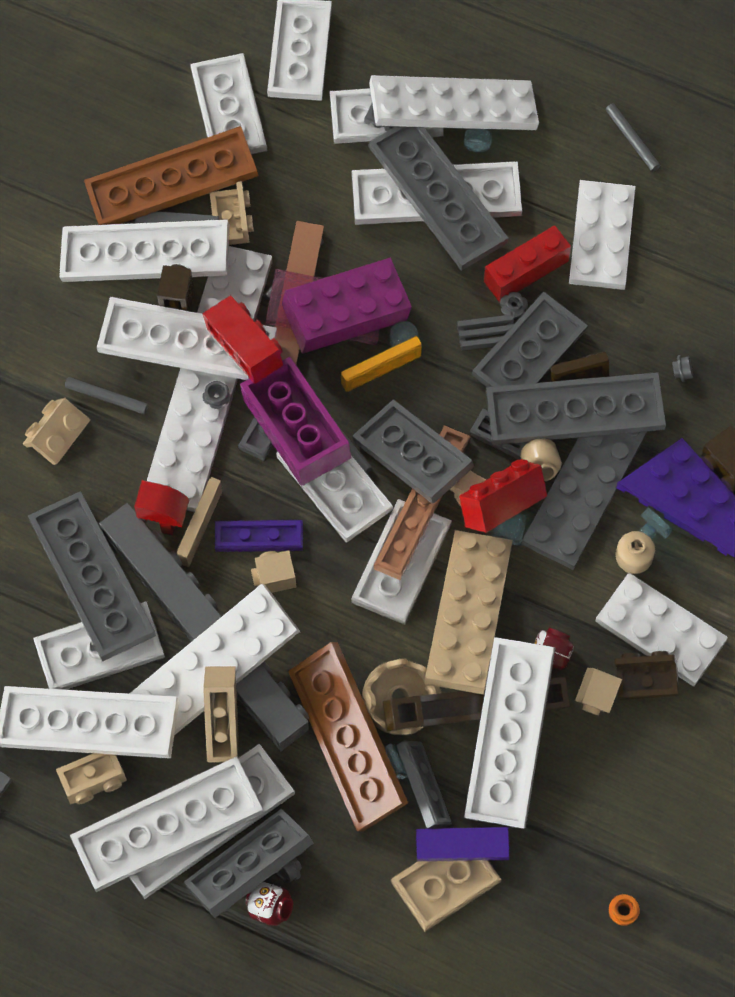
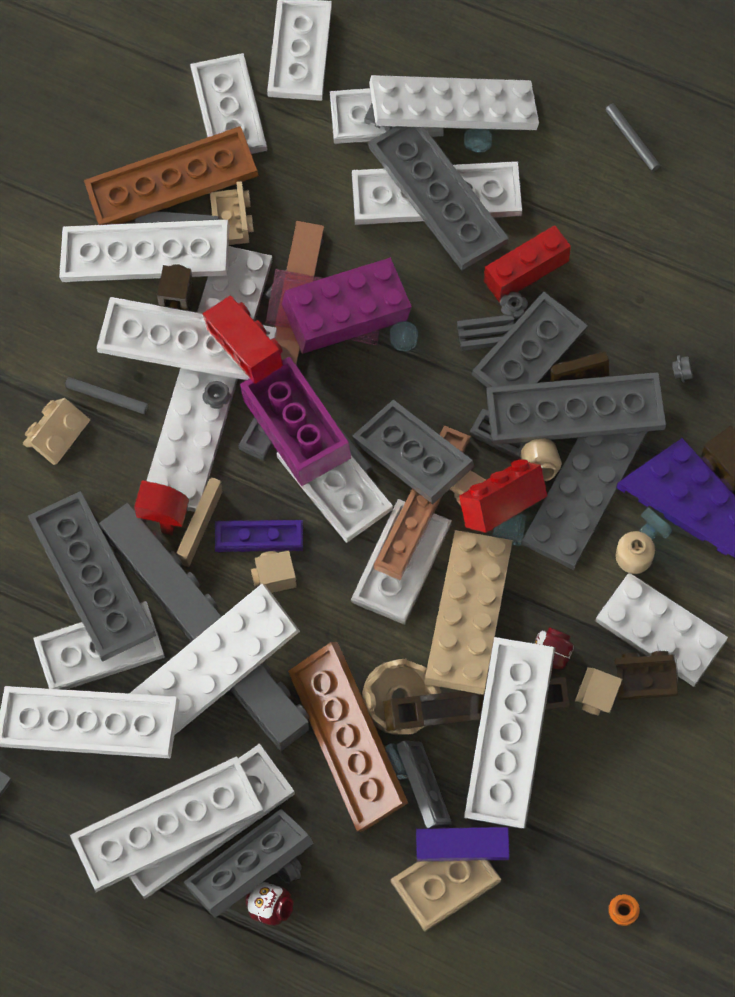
tan bracket [56,753,127,805] -> none
tan brick [203,666,239,762] -> none
light orange tile [341,336,422,392] -> none
white plate [569,180,635,290] -> none

